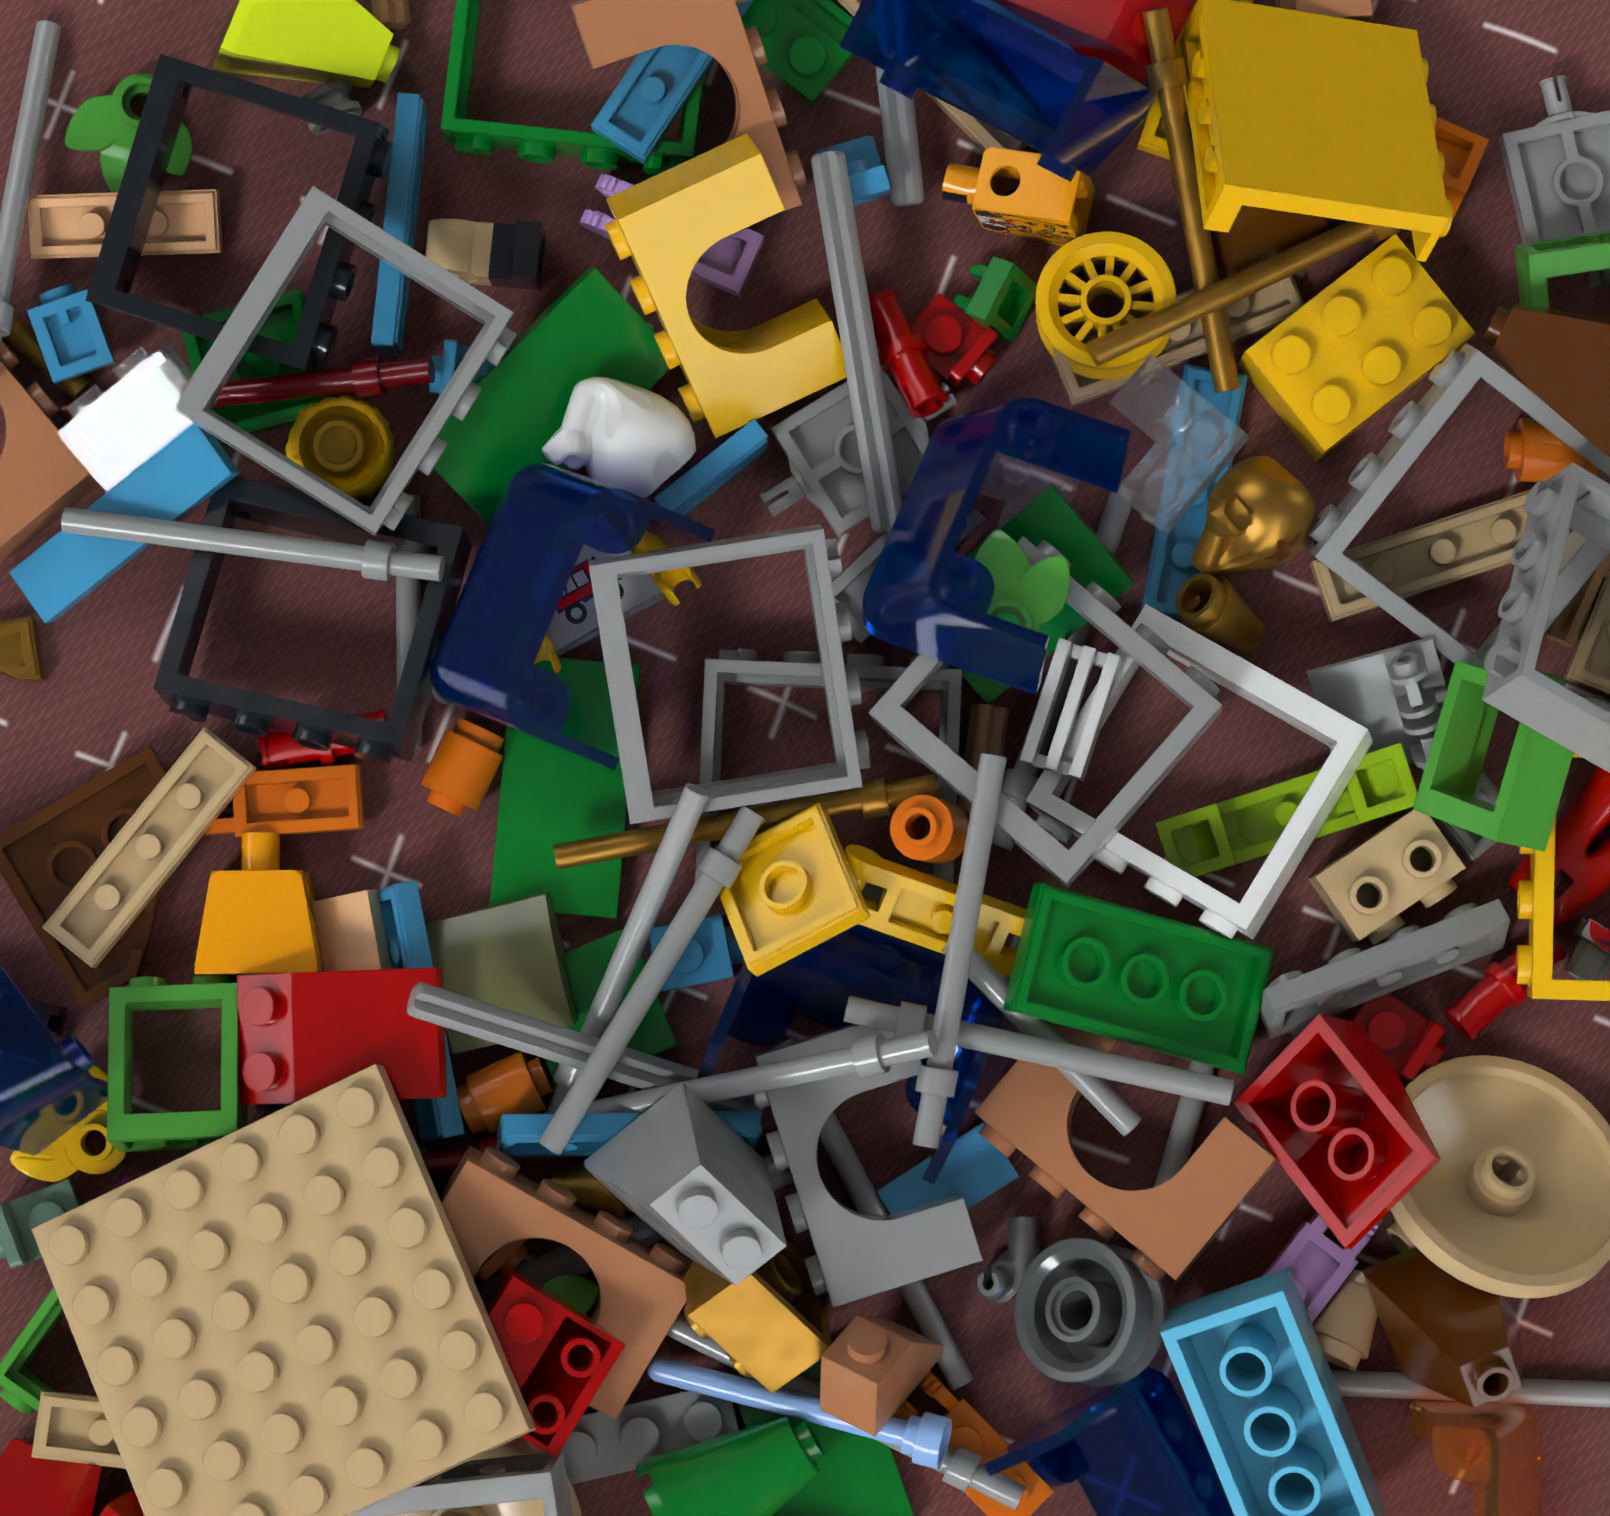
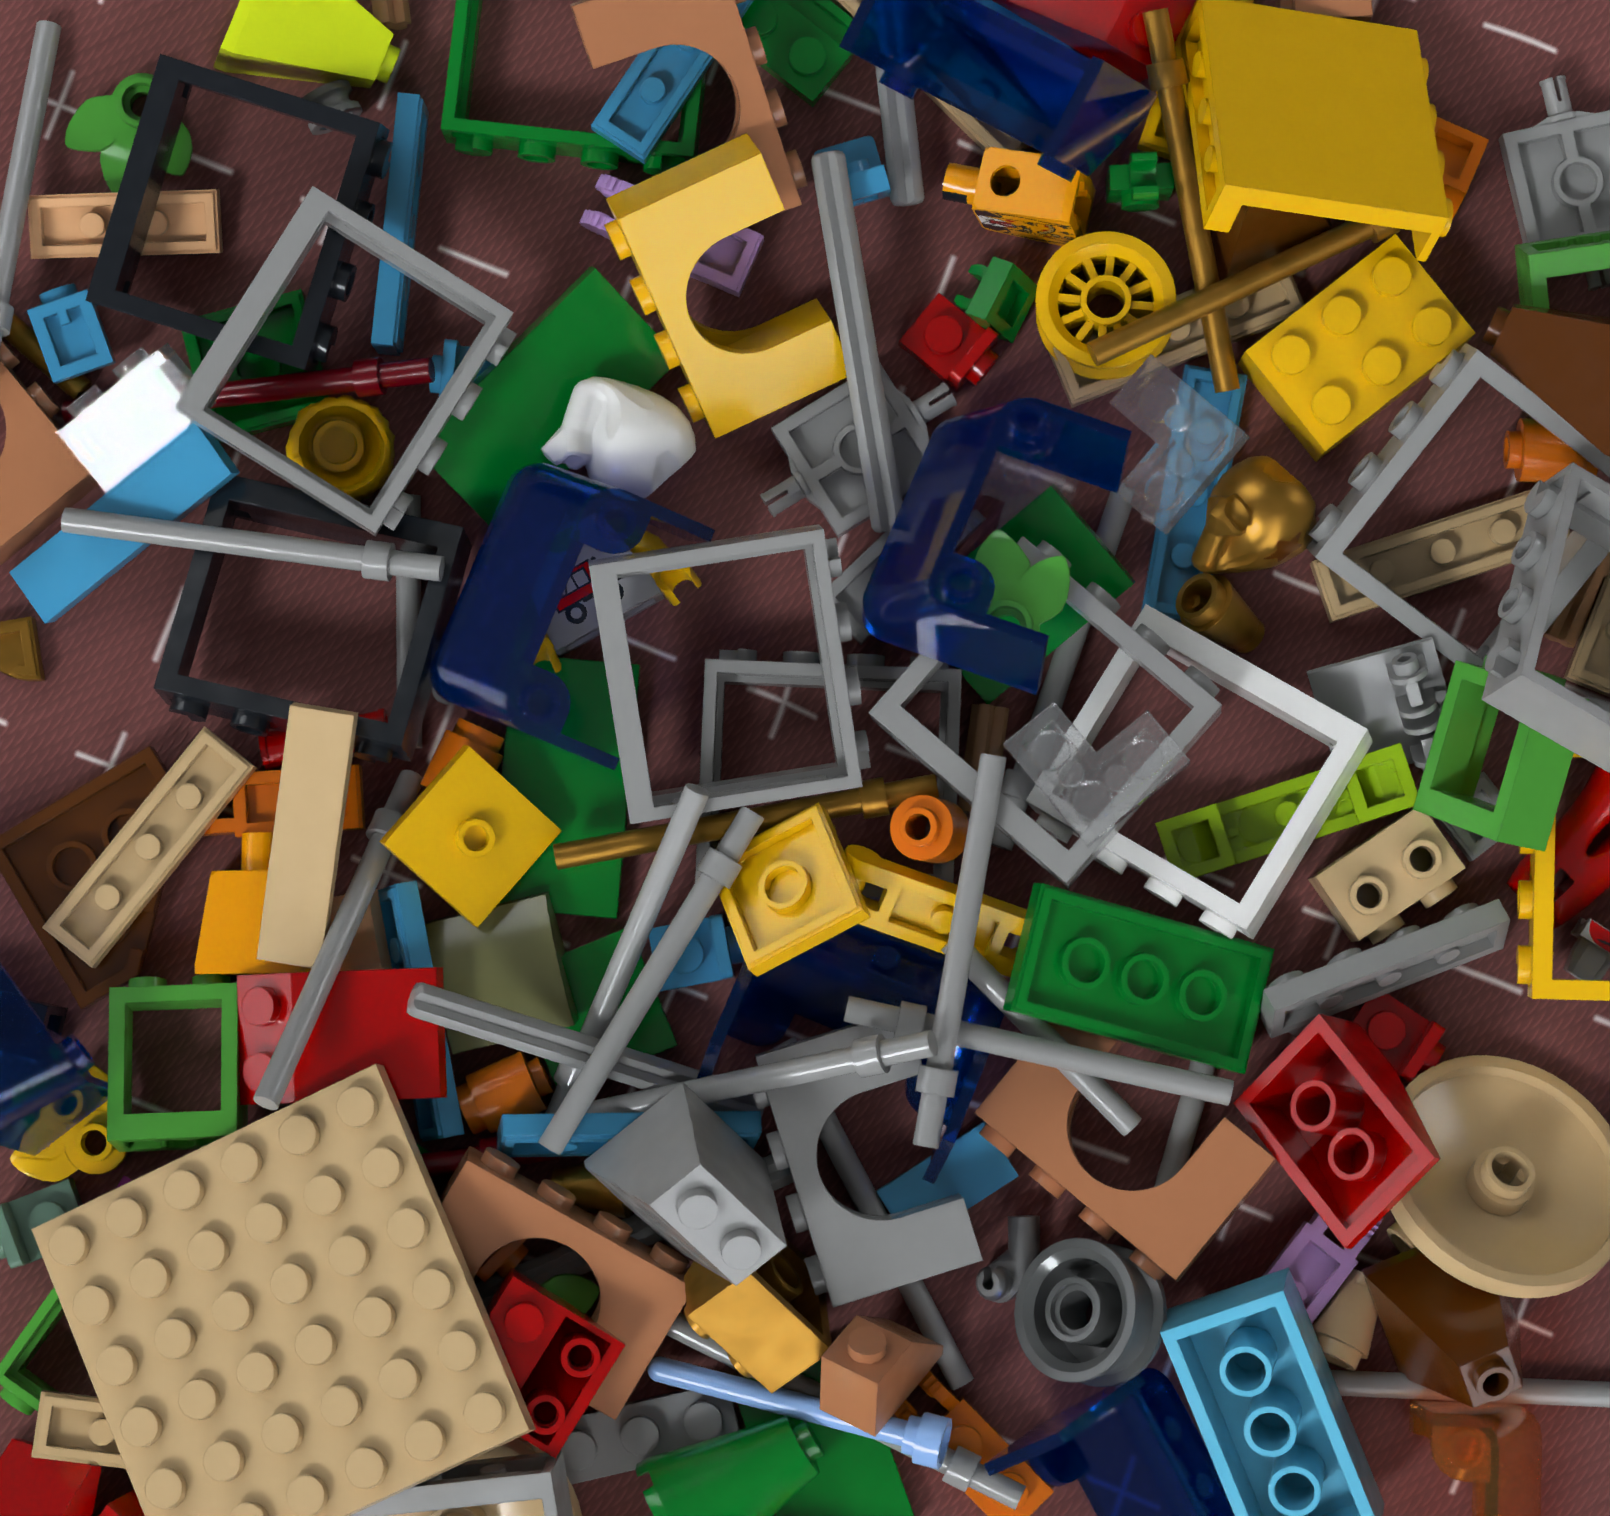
leg [425,218,546,290] -> none
dark azure tile [654,419,769,524] -> none
red pin [869,290,948,418] -> none
white tile [1019,638,1123,781] -> none
red pin [1444,937,1566,1042] -> none
none -> light grey bar [253,770,422,1110]
none -> tan tile [256,702,358,968]
none -> yellow plate [379,745,562,928]
none -> clear plate [1003,702,1190,847]
none -> green plate [1105,151,1174,212]

